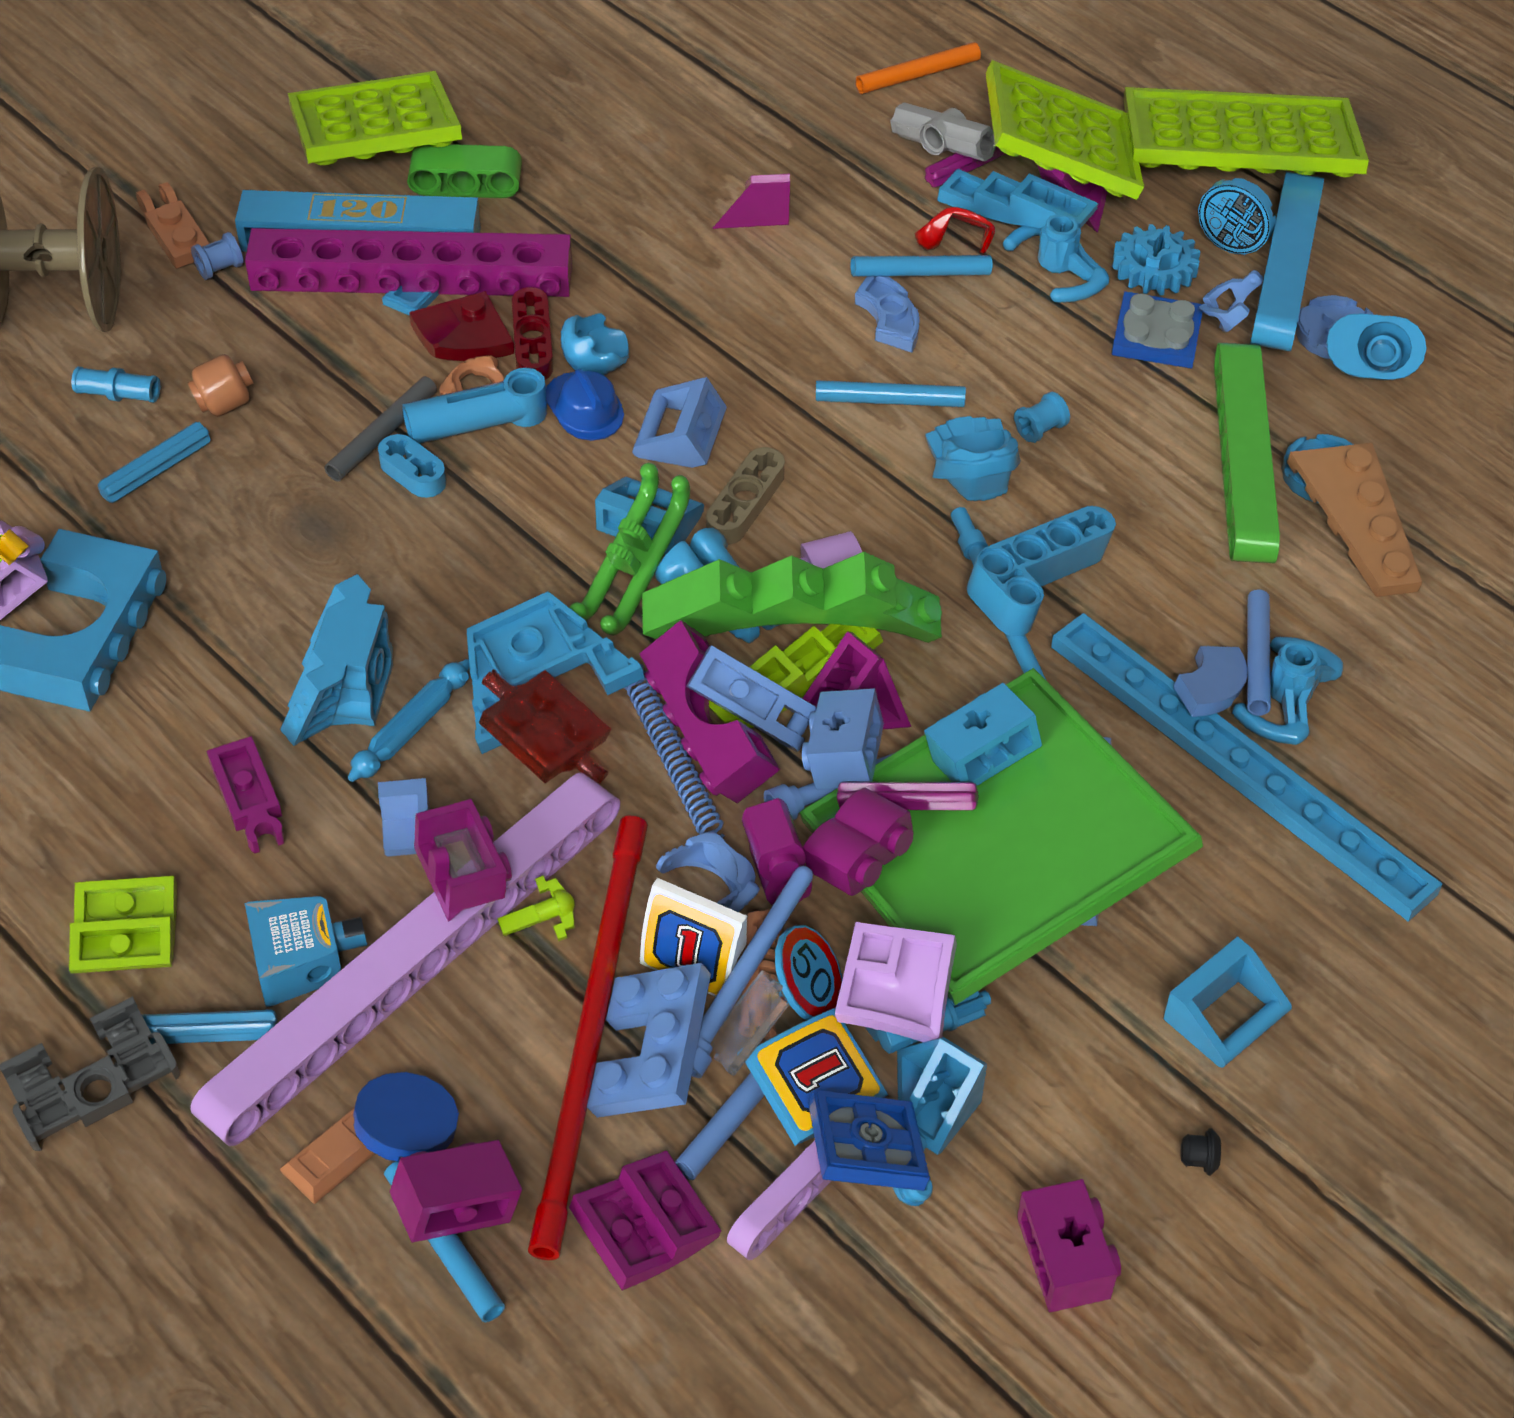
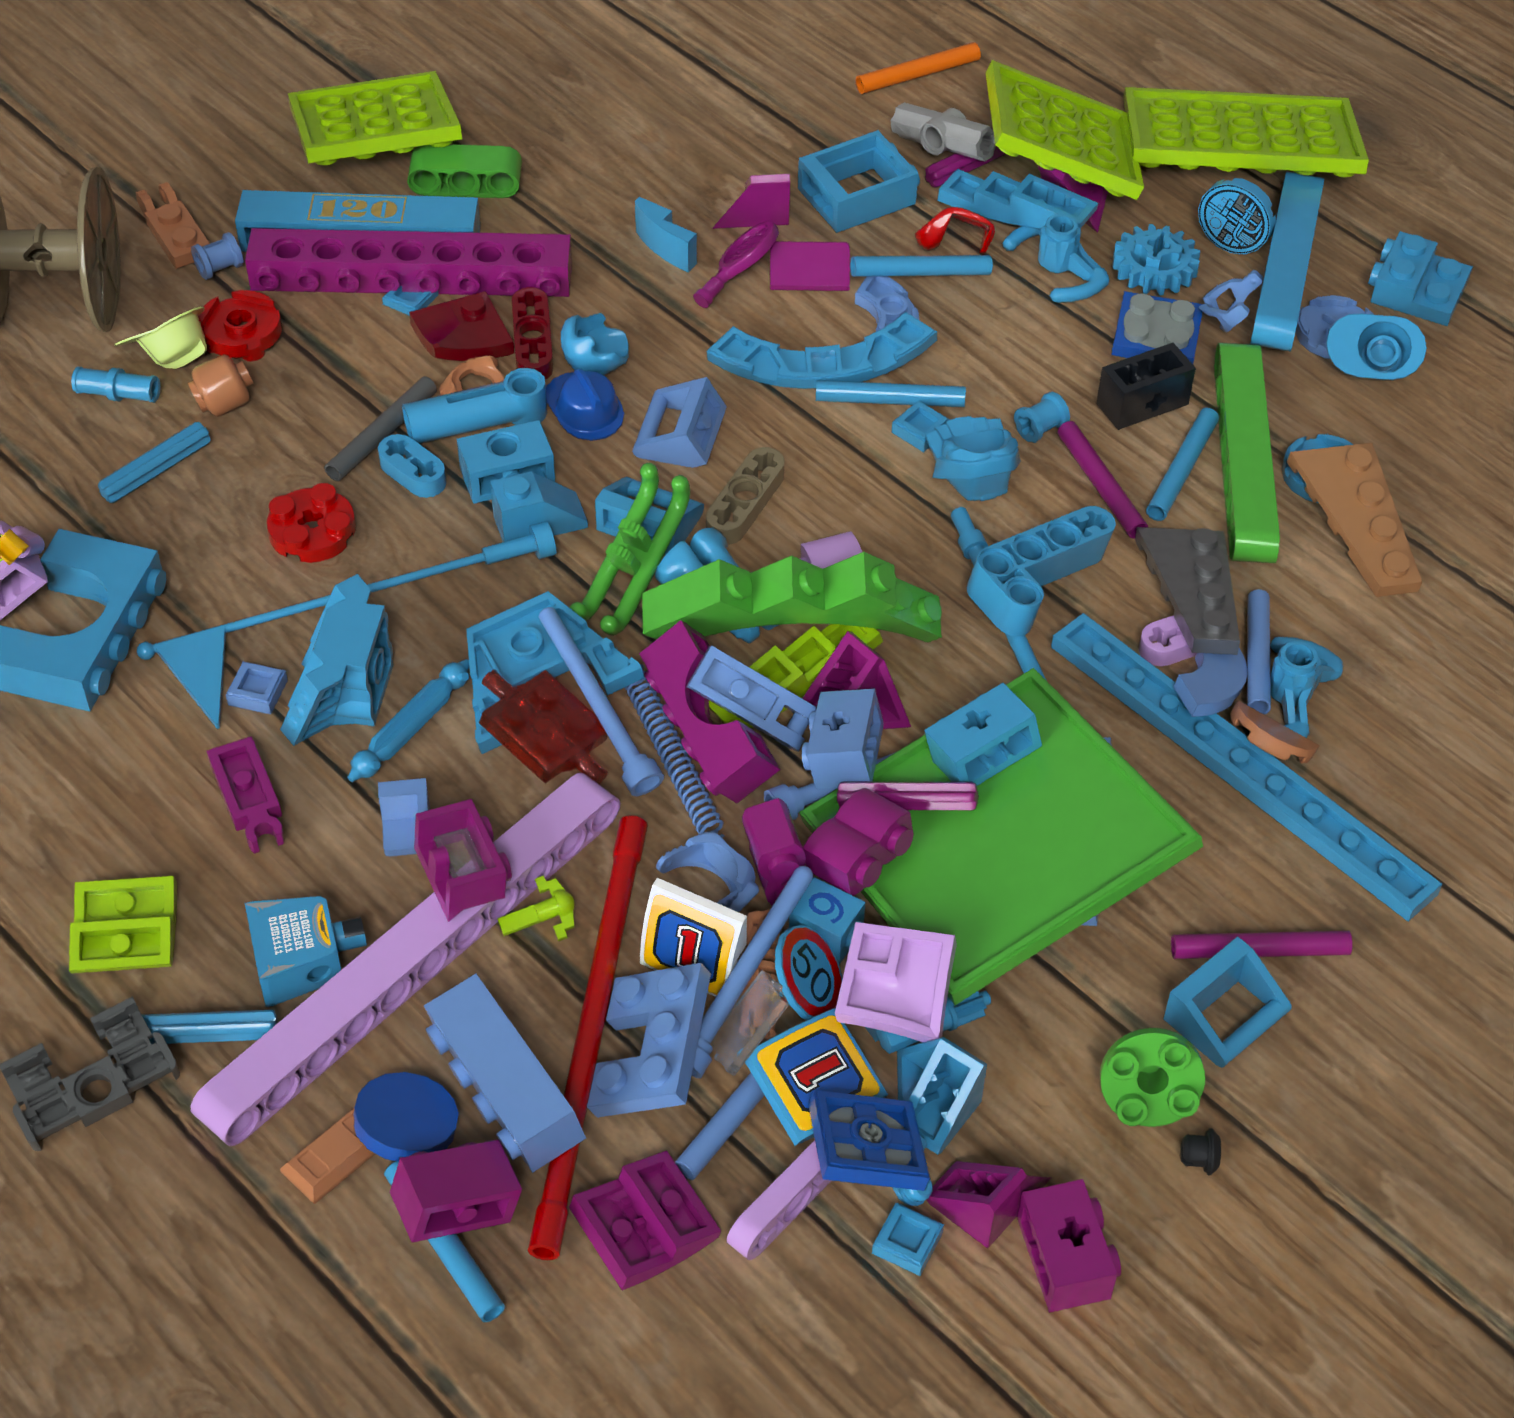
none -> yellowish green piece [114,306,207,369]
none -> dark azure piece [137,521,557,729]
none -> red plate [198,290,282,362]
none -> medium blue tile [226,661,288,715]
none -> red plate [267,483,356,563]
none -> medium blue brick [424,974,586,1173]
none -> dark azure brick [457,420,555,504]
none -> dark azure slope [490,471,588,542]
none -> medium blue piece [538,607,664,796]
none -> dark azure slope [635,197,697,273]
none -> magenta piece [693,221,779,308]
none -> dark azure tile [706,312,937,389]
none -> magenta slope [770,241,850,291]
none -> dark azure brick [789,877,866,965]
none -> dark azure window [798,130,920,233]
none -> dark azure tile [872,1203,944,1276]
none -> dark azure tile [891,401,950,453]
none -> magenta slope [927,1161,1052,1248]
none -> magenta piece [1057,421,1148,539]
none -> black brick [1096,342,1196,430]
none -> bright green plate [1100,1028,1205,1127]
none -> flat silver wing [1135,527,1240,655]
none -> lavender beam [1139,615,1197,666]
none -> dark azure piece [1146,408,1219,521]
none -> magenta piece [1171,930,1352,959]
none -> nougat tile [1230,700,1320,763]
none -> dark azure plate [1368,231,1473,326]

